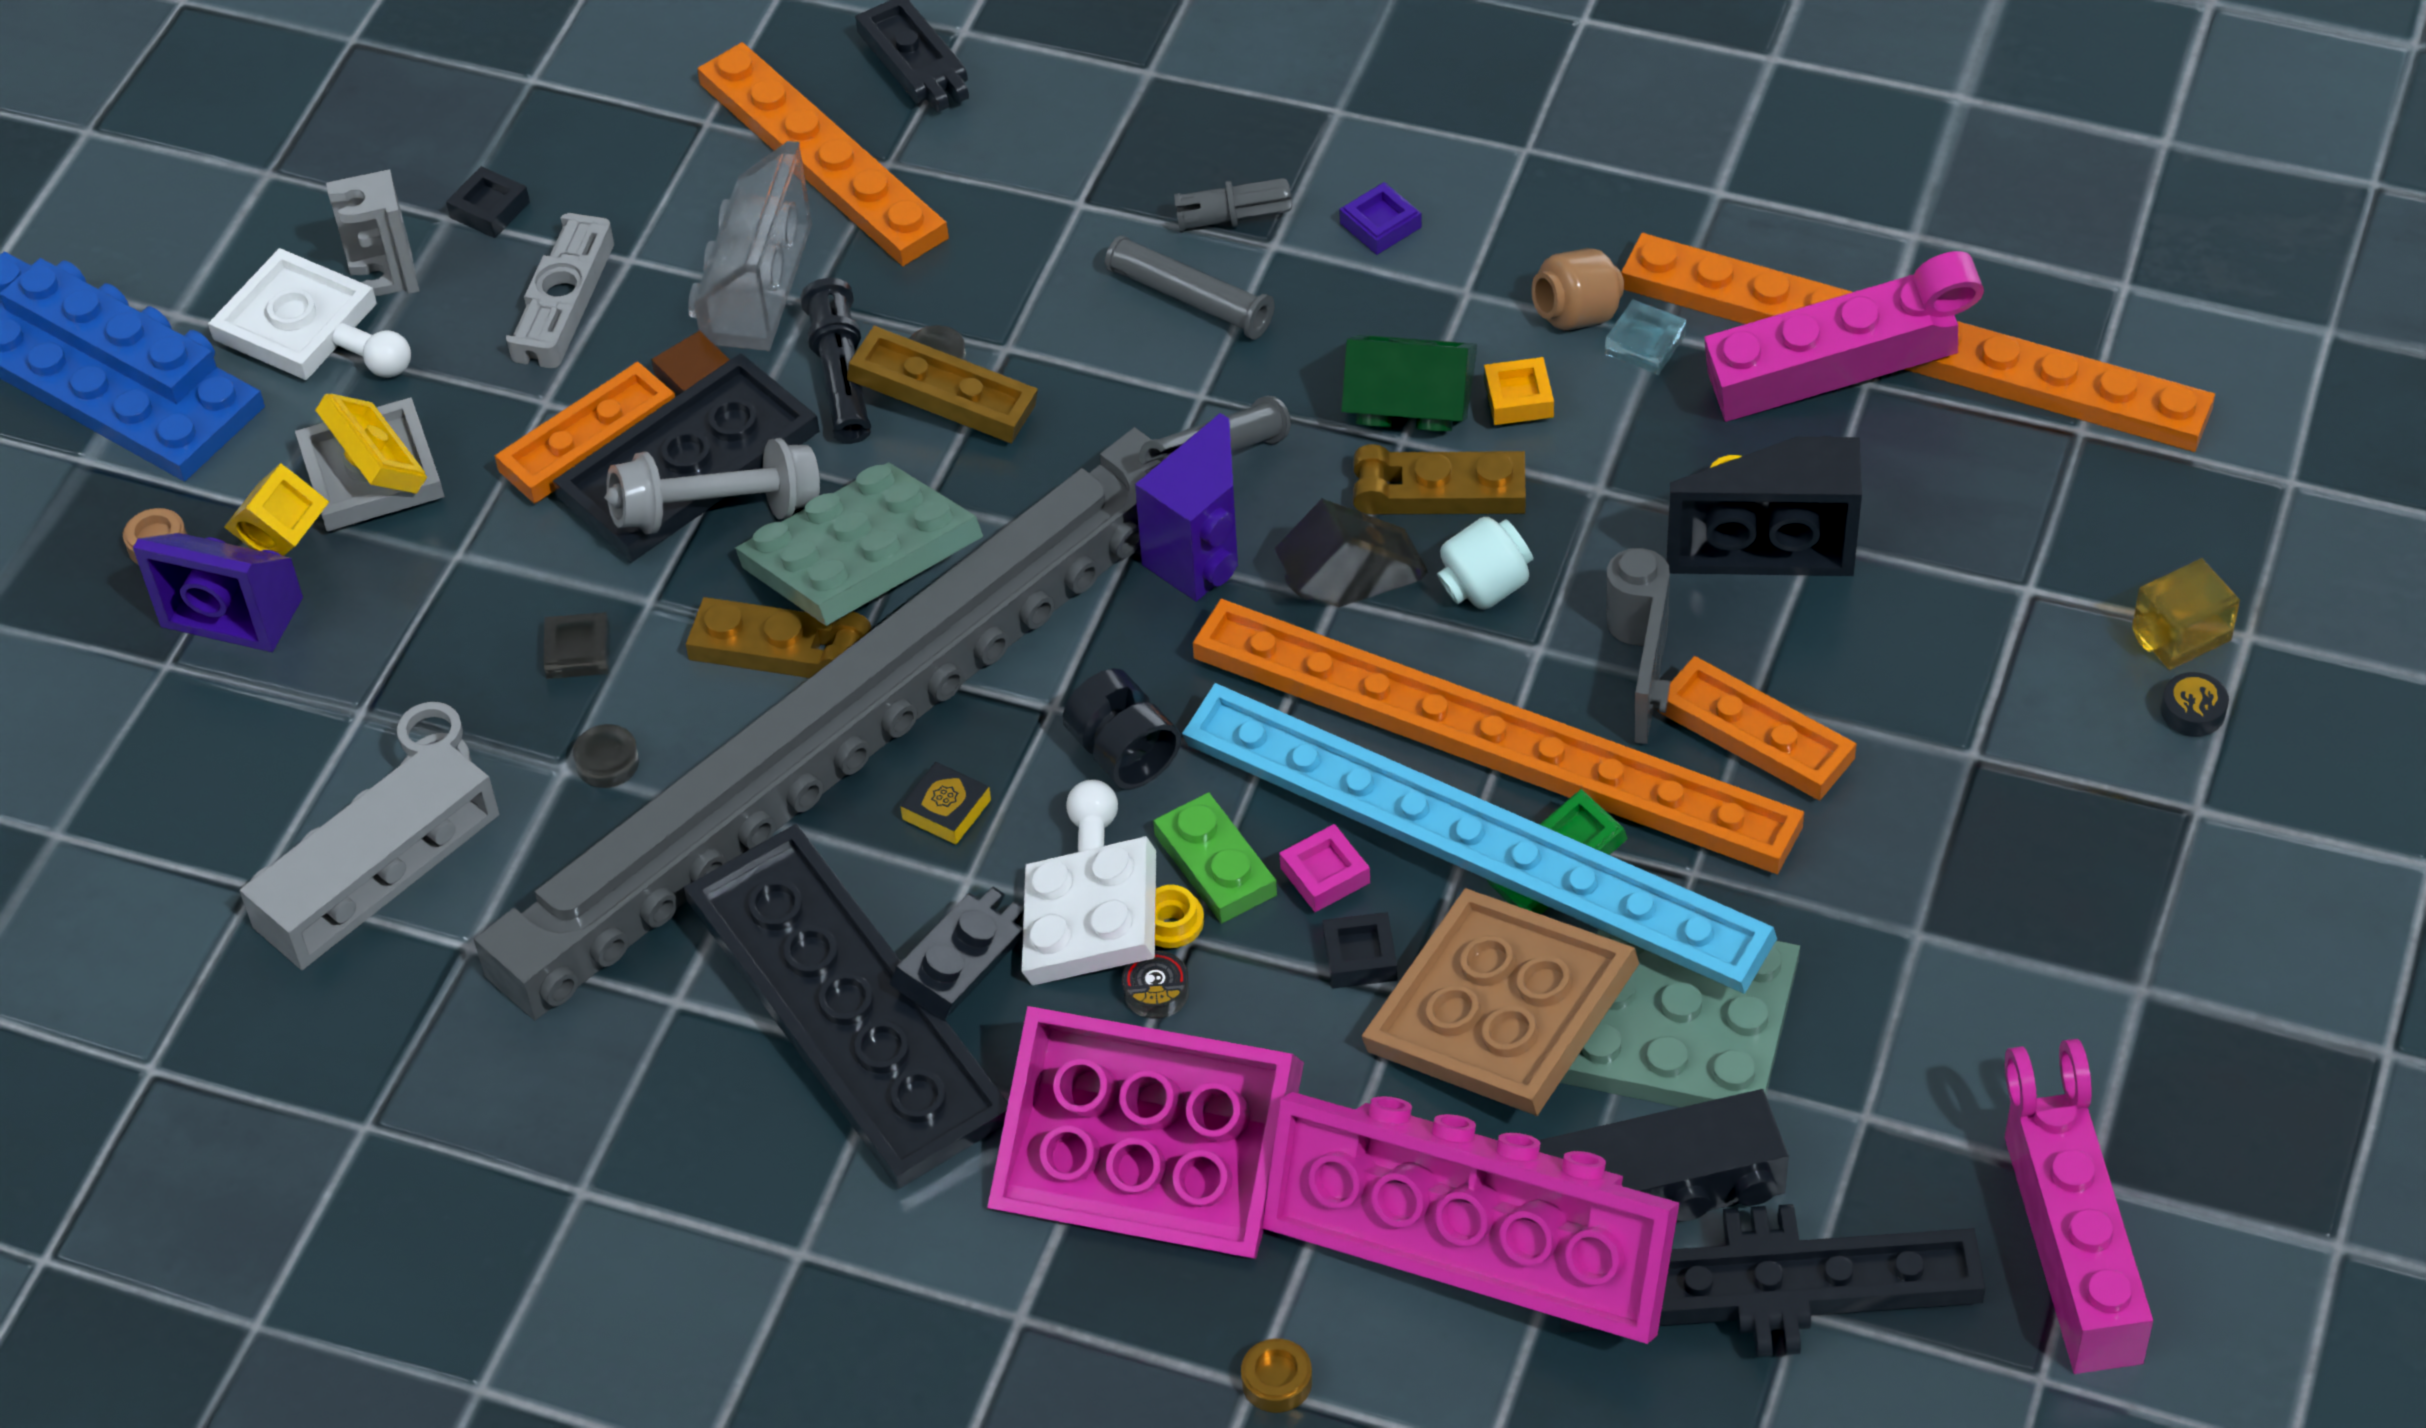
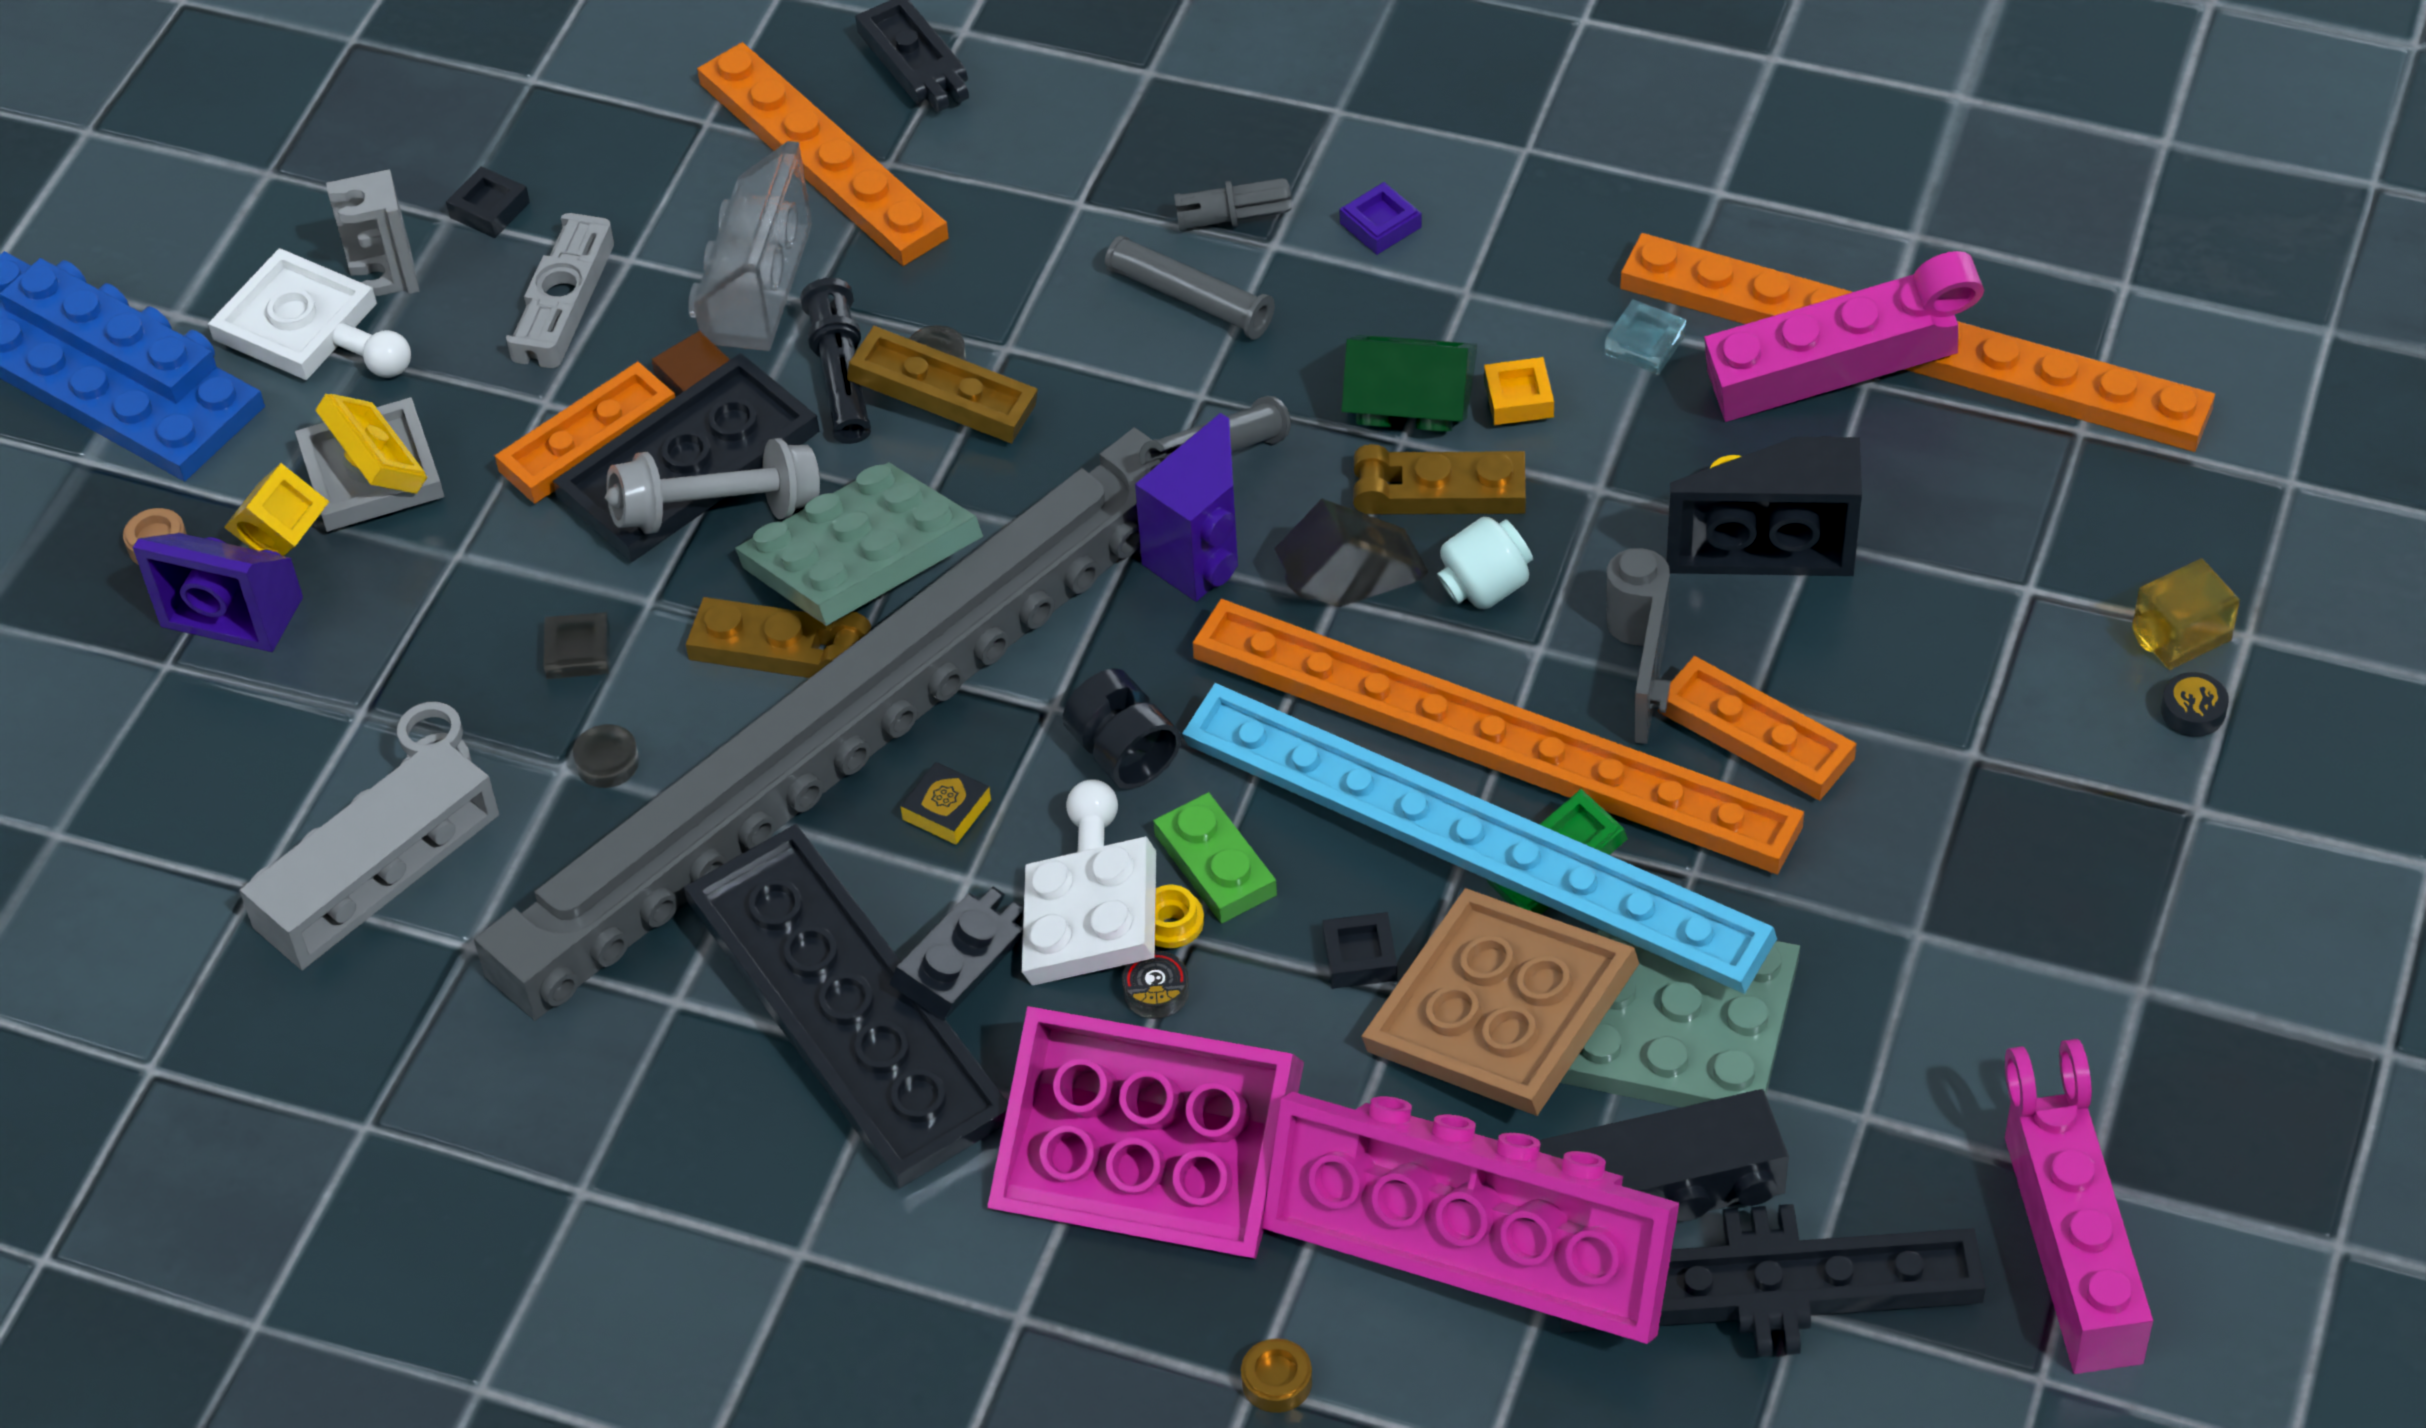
dark pink plate [1279,824,1370,912] -> none
medium nougat head [1531,248,1624,331] -> none

